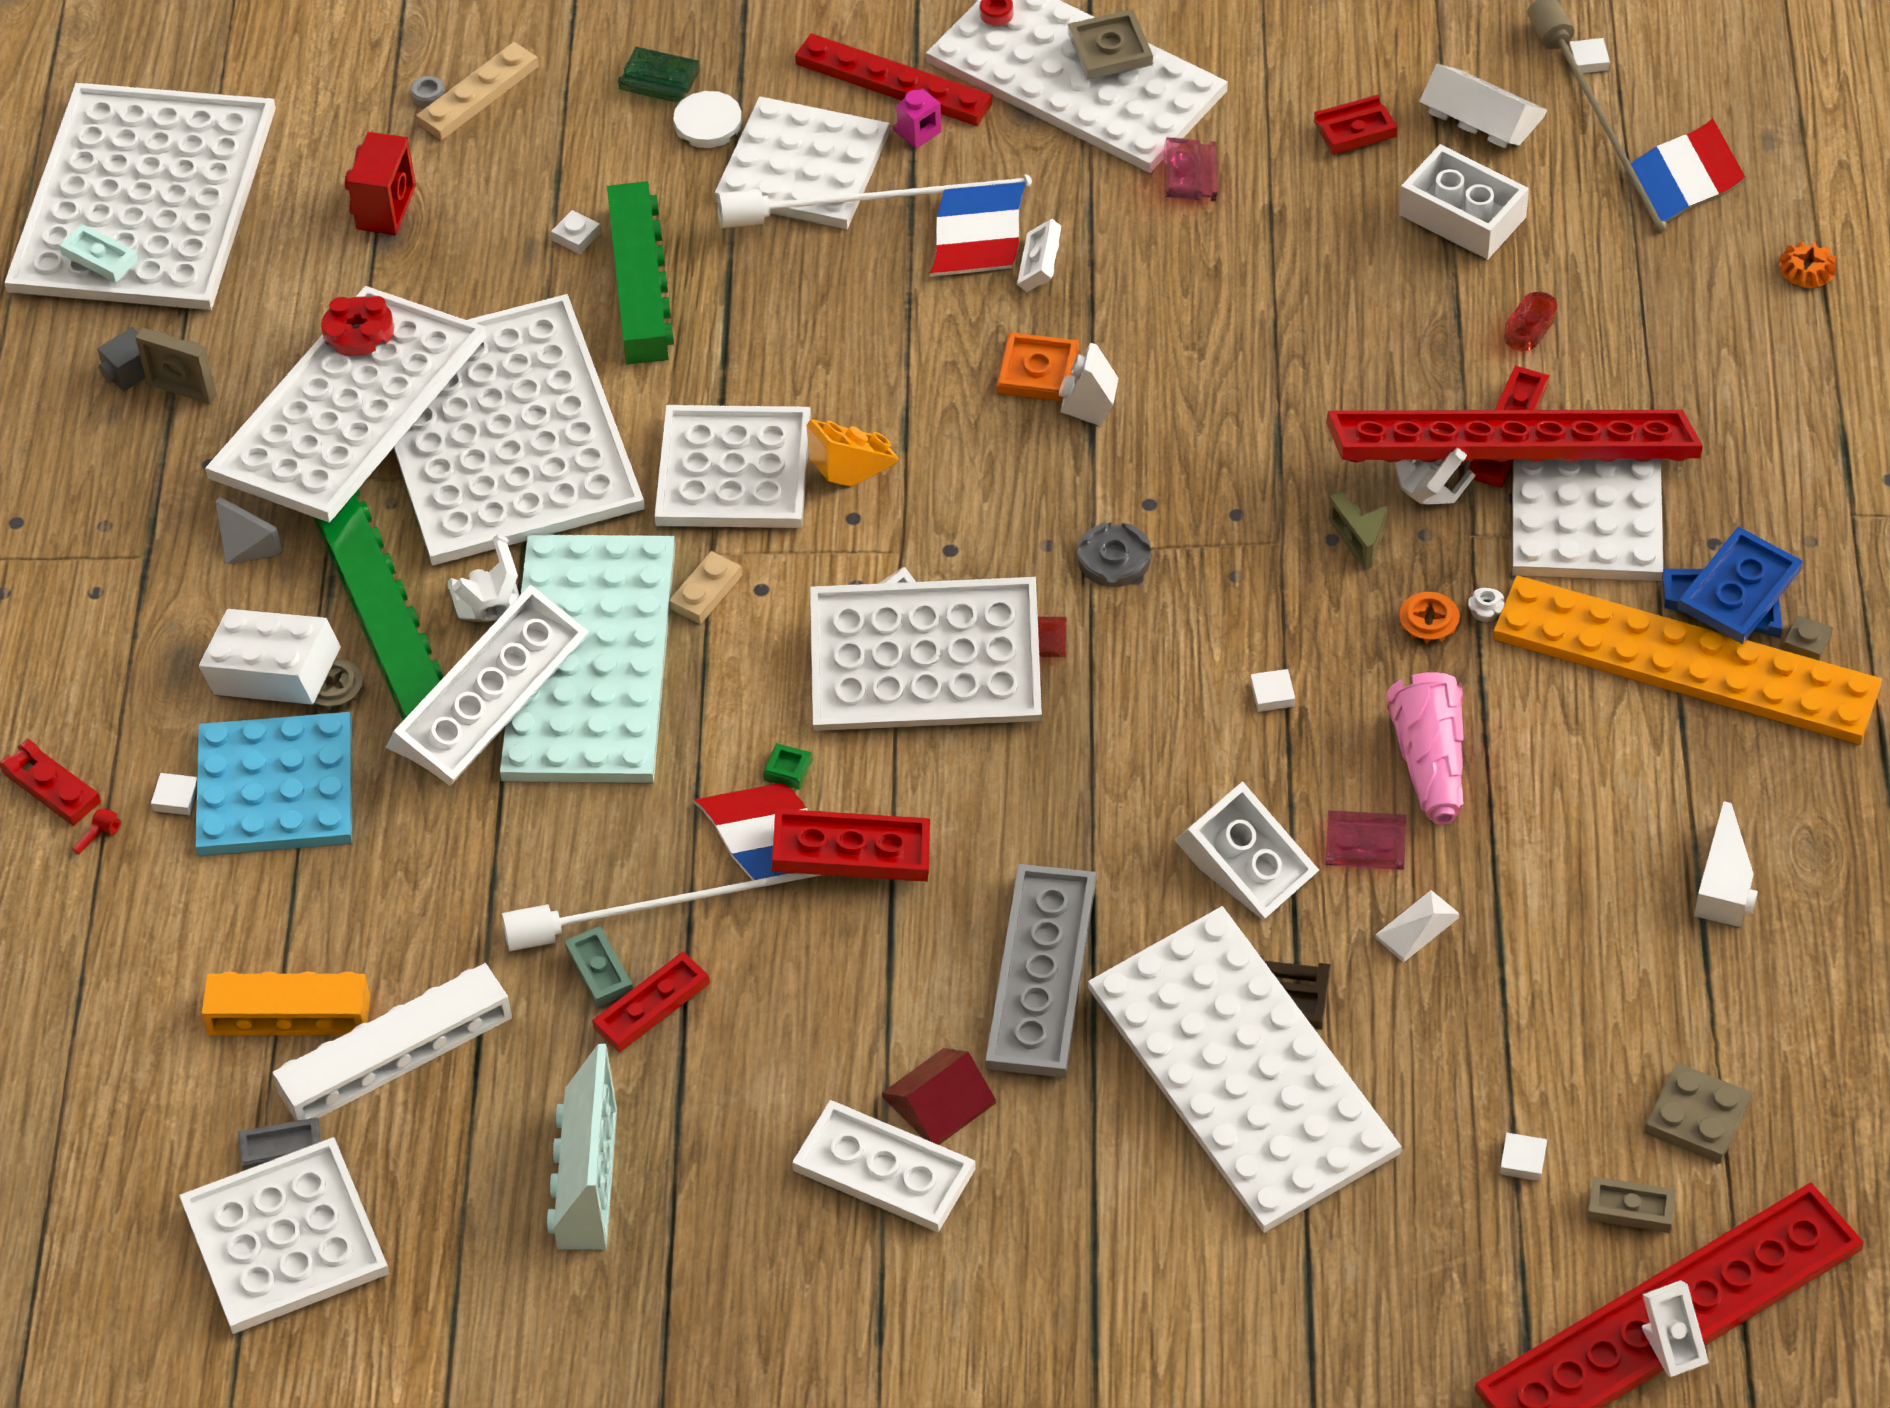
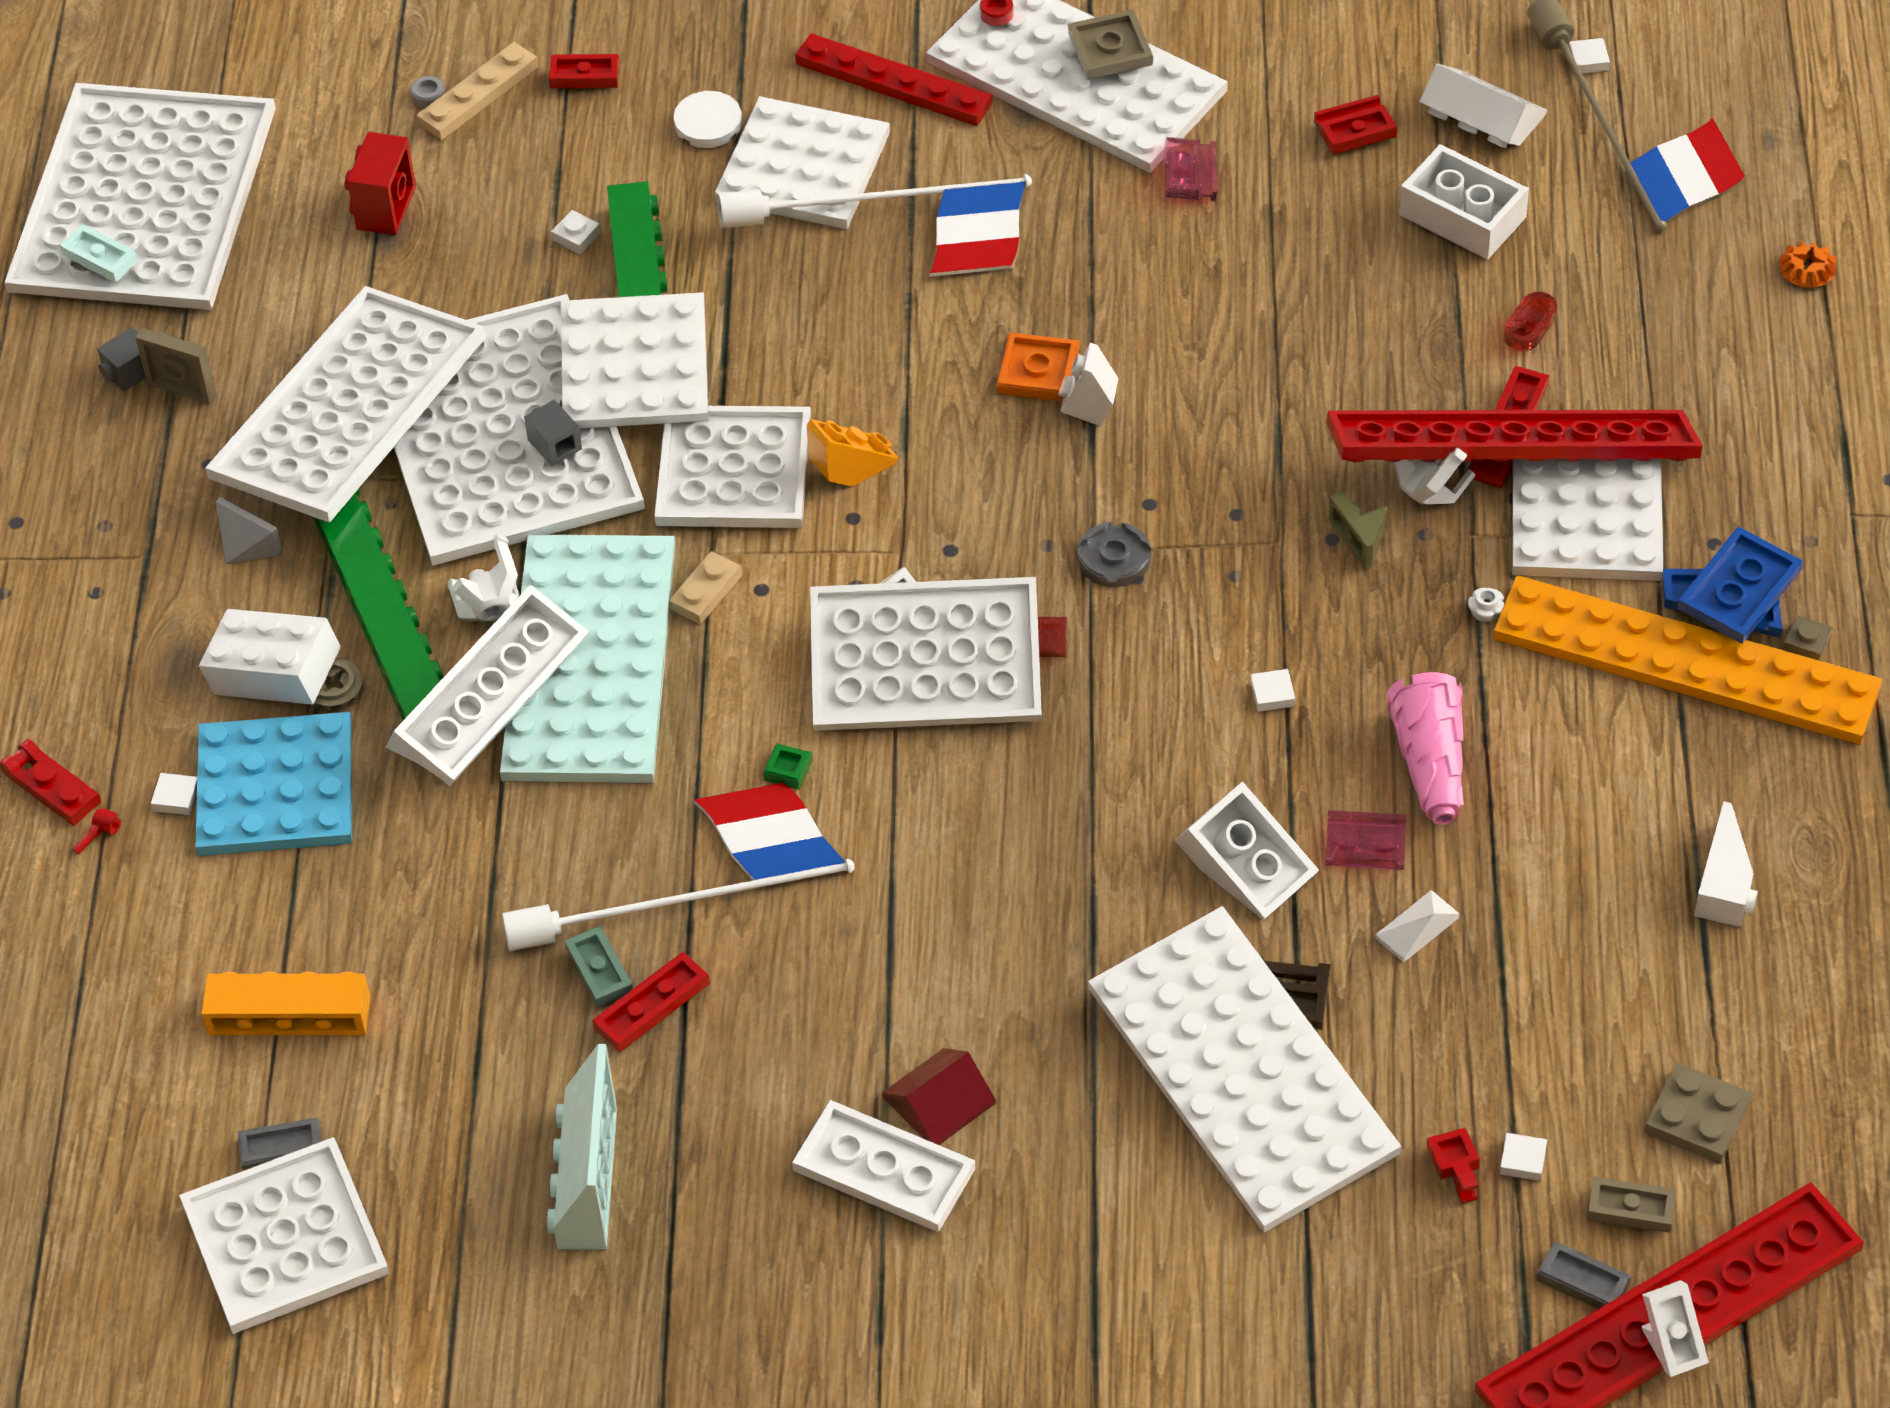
white brick [272,963,512,1121] -> none
red plate [321,296,394,356] -> none
clear green plate [618,46,700,103] -> none
red plate [771,808,930,882] -> none
dark pink brick [893,88,942,149] -> none
light grey plate [986,864,1096,1078] -> none
white plate [1017,218,1061,292] -> none
orange gear [1399,592,1460,644] -> none
none -> dark grey brick [524,400,582,466]
none -> red plate [549,54,620,88]
none -> white plate [561,292,709,428]
none -> red plate [1426,1127,1480,1204]
none -> flat silver tile [1536,1241,1631,1309]

